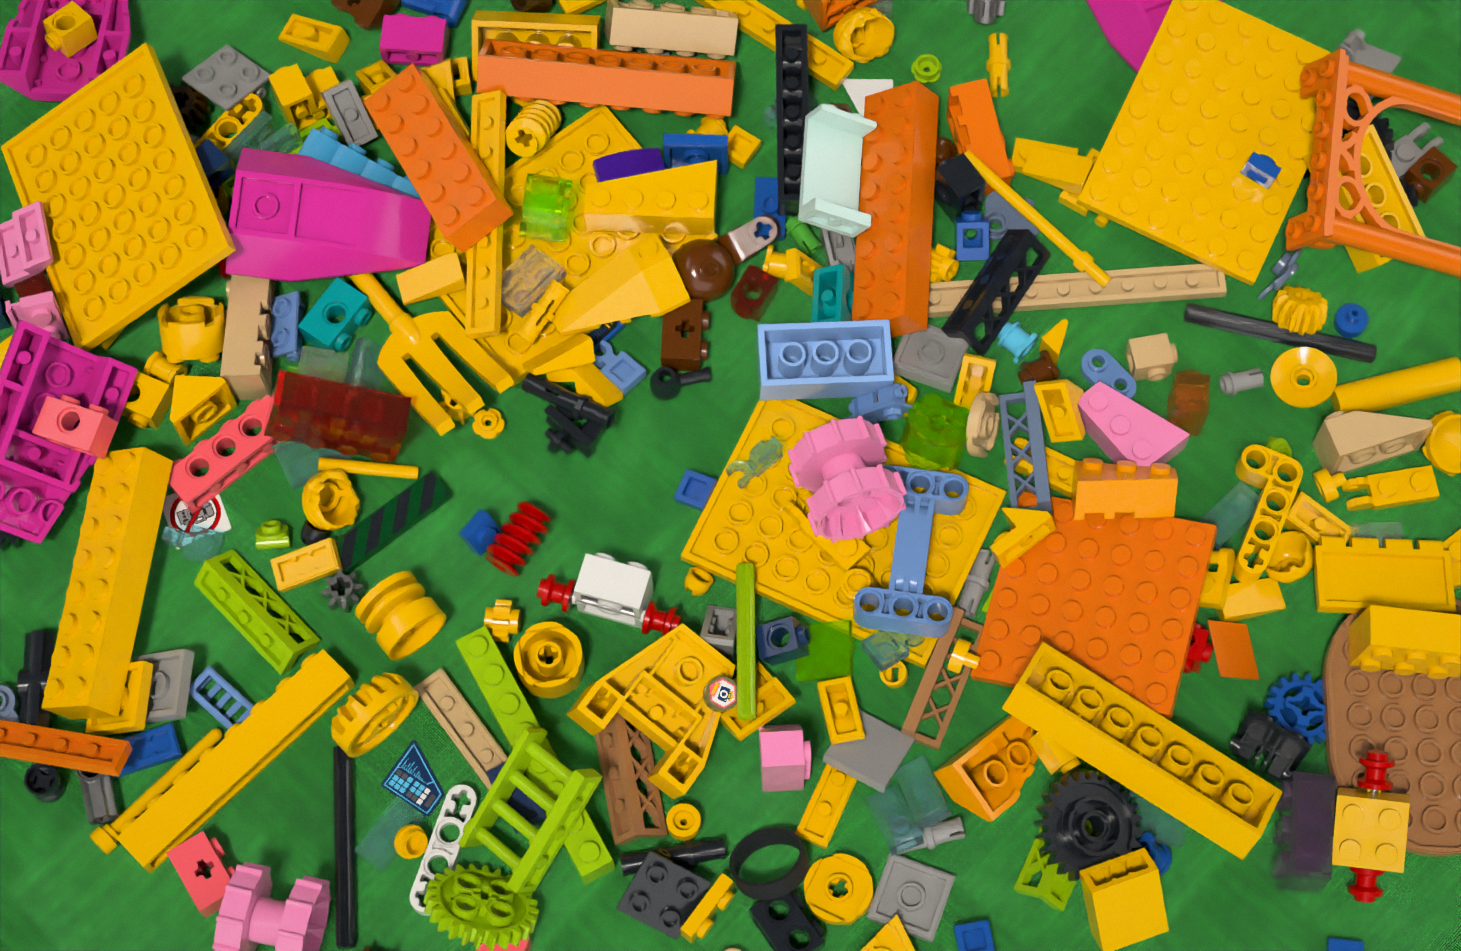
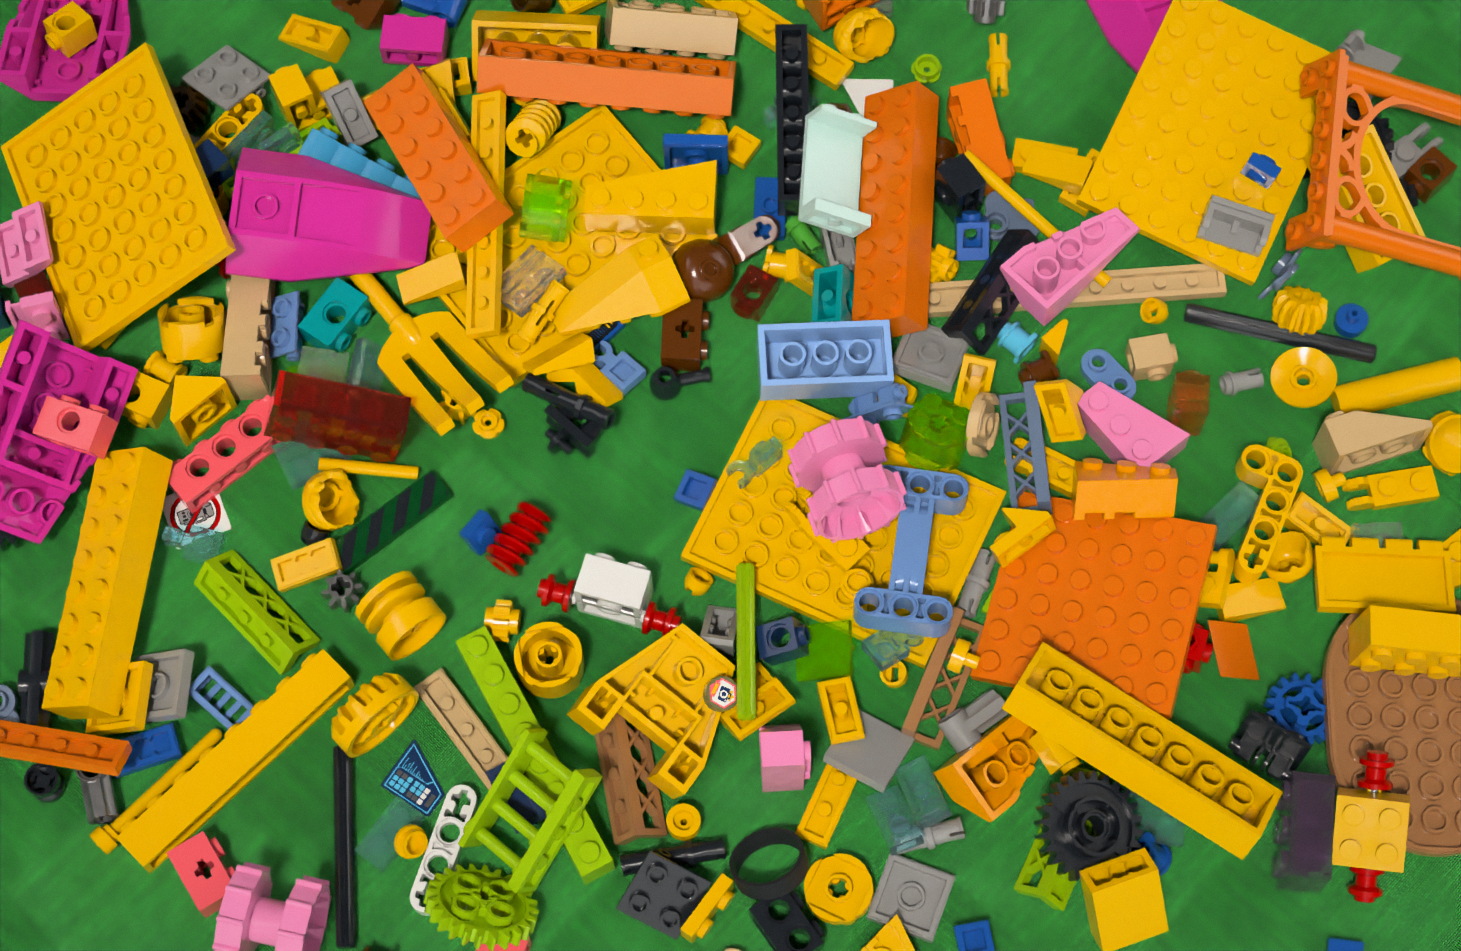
lime plate [255,520,291,550] -> none
yellow slope [355,60,397,95] -> none
dark purple slope [592,148,665,182] -> none
none -> light grey piece [937,689,1009,753]
none -> bright pink wedge [1000,208,1140,326]
none -> yellow hinge [1140,297,1169,325]
none -> light grey hinge [1196,195,1275,257]

